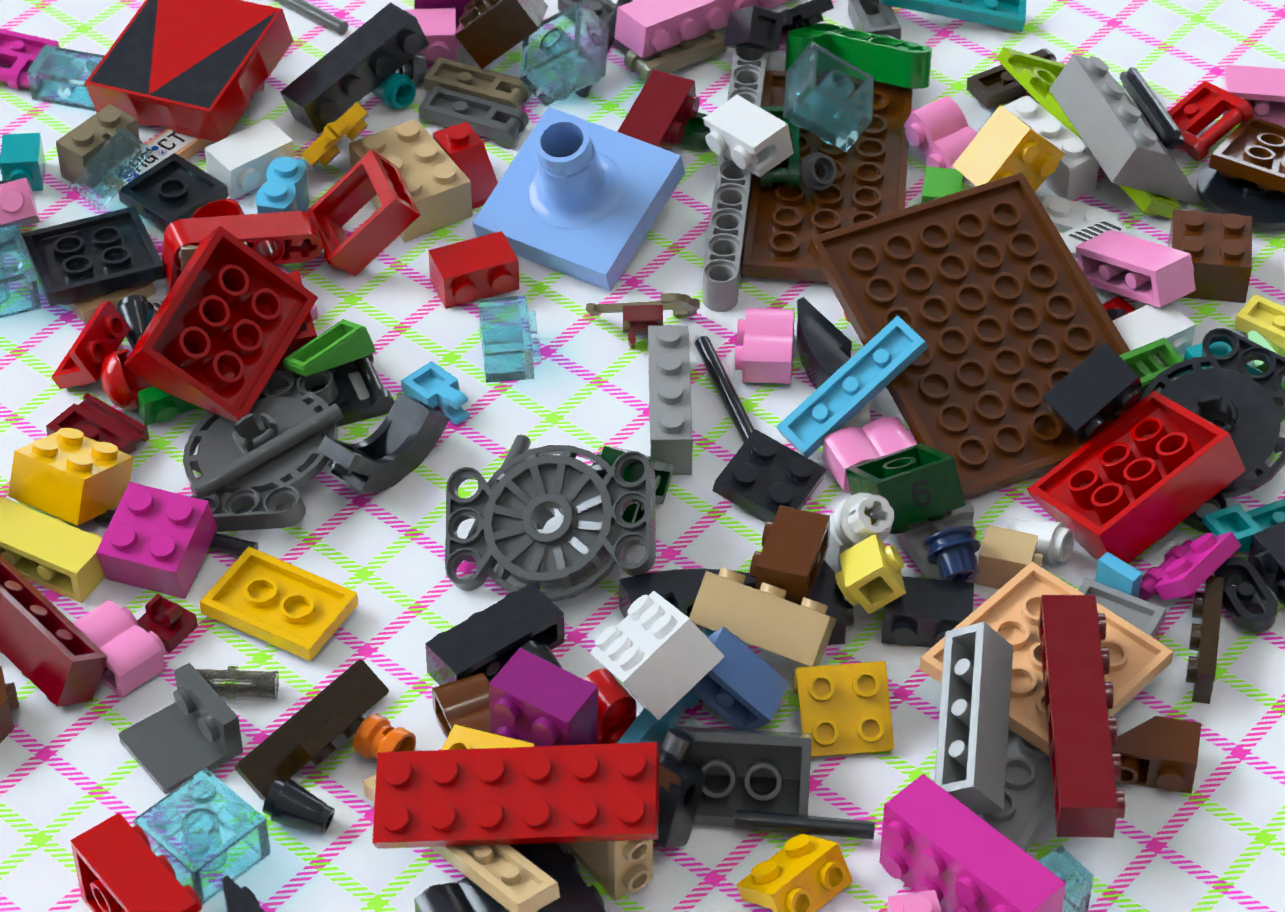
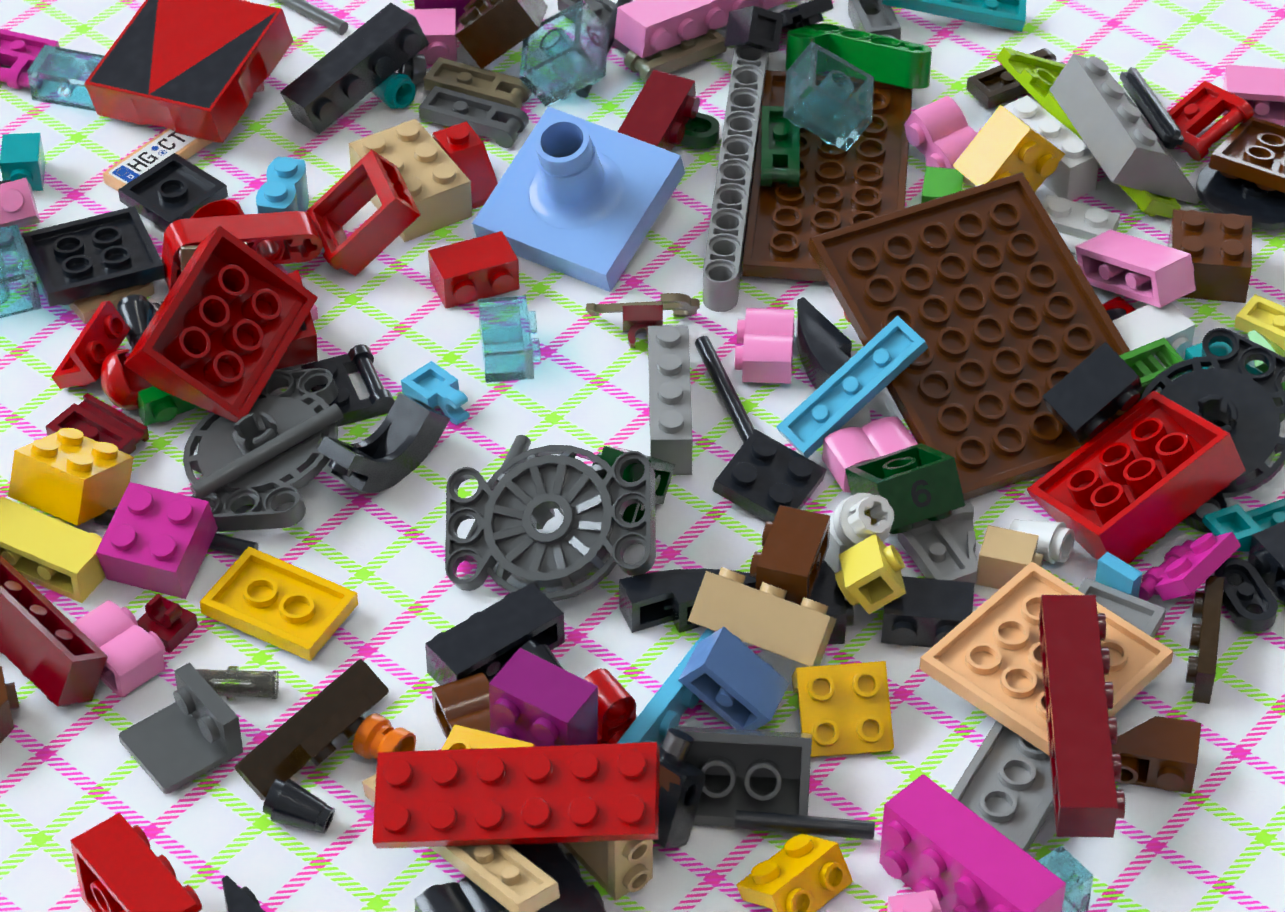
dark tan piece [55,104,141,192] -> none
clear light blue brick [68,126,153,211] -> none
clear light blue brick [133,768,271,905] -> none
white brick [204,118,295,200] -> none
bright green slope [281,319,376,377] -> none
yellow plate [301,102,369,167] -> none
white brick [590,591,725,720] -> none
white brick [703,95,794,177] -> none
dark grey plate [800,152,837,191] -> none
dark blue piece [922,526,981,582] -> none
light grey brick [935,622,1013,815] -> none
white sticker [1060,214,1128,254] -> none

